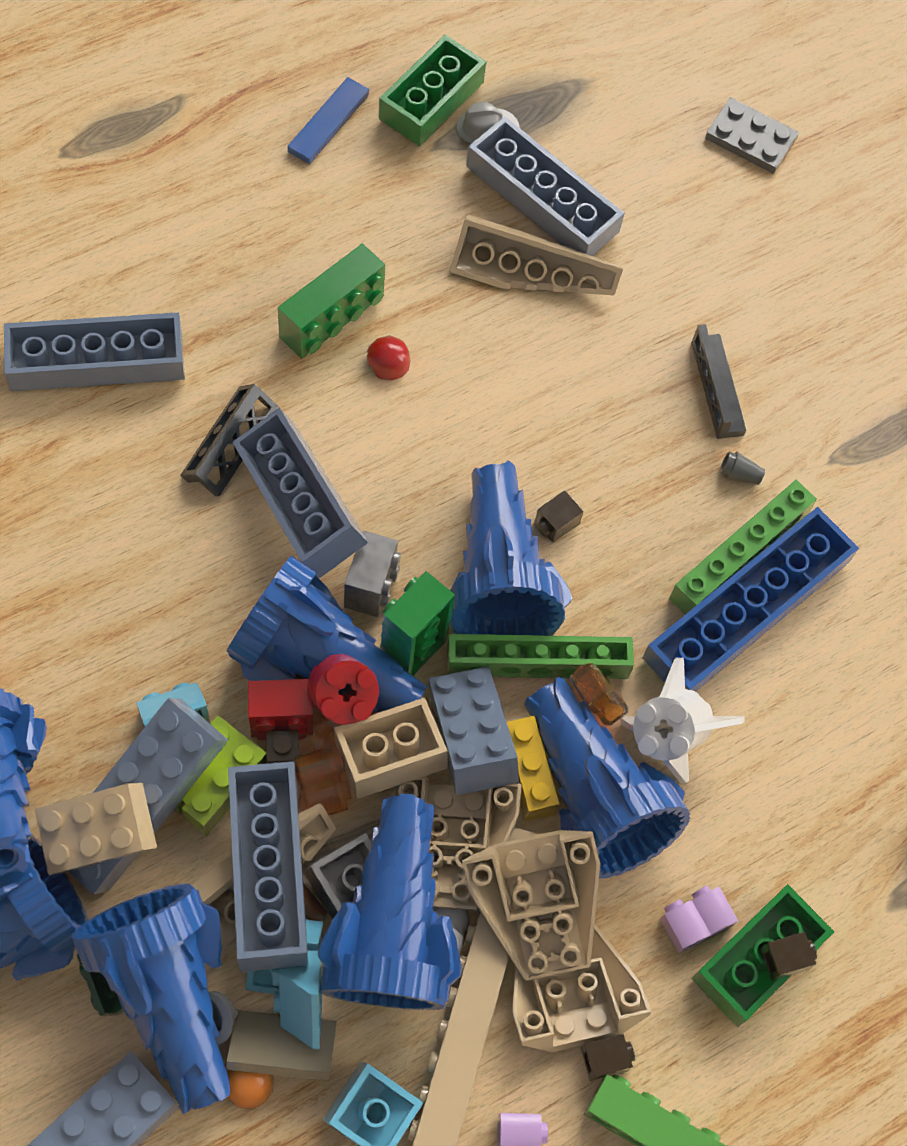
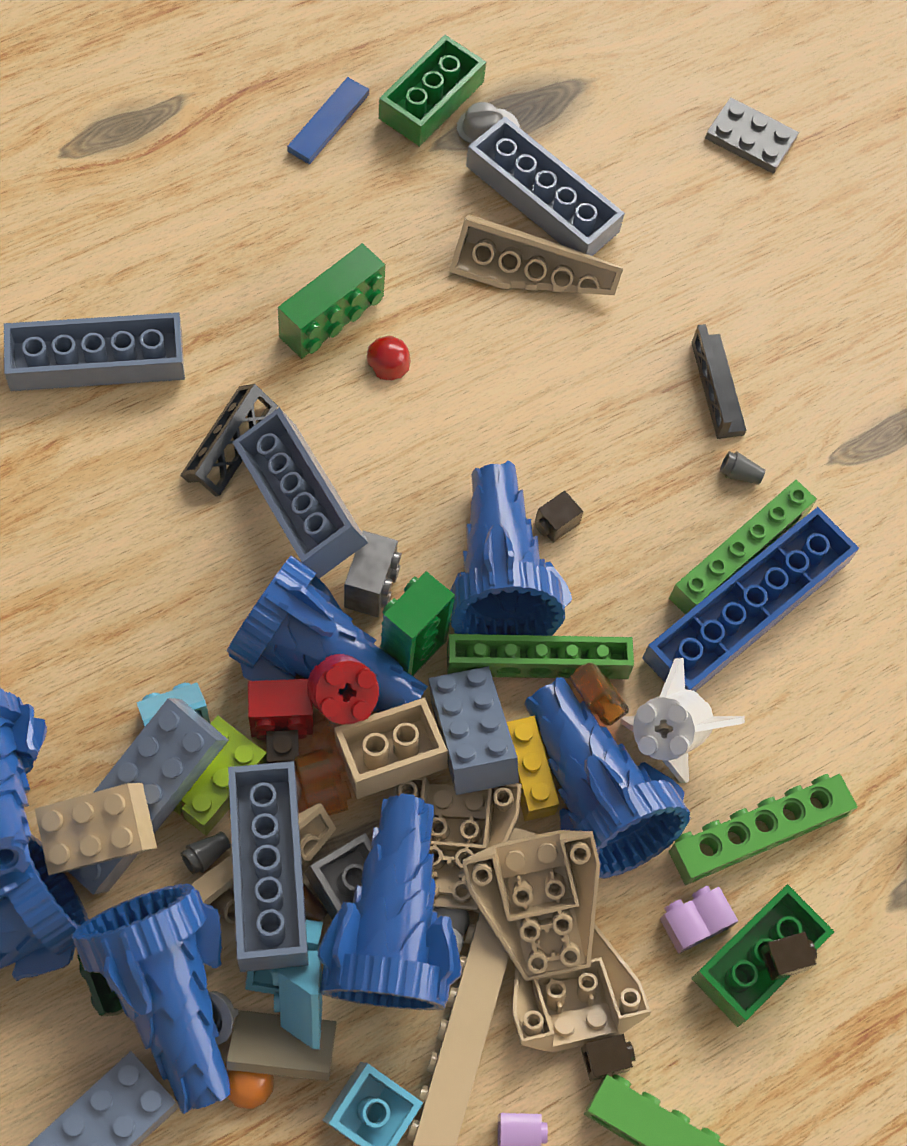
none -> dark grey cone [181,831,231,875]
none -> bright green brick [668,774,858,886]

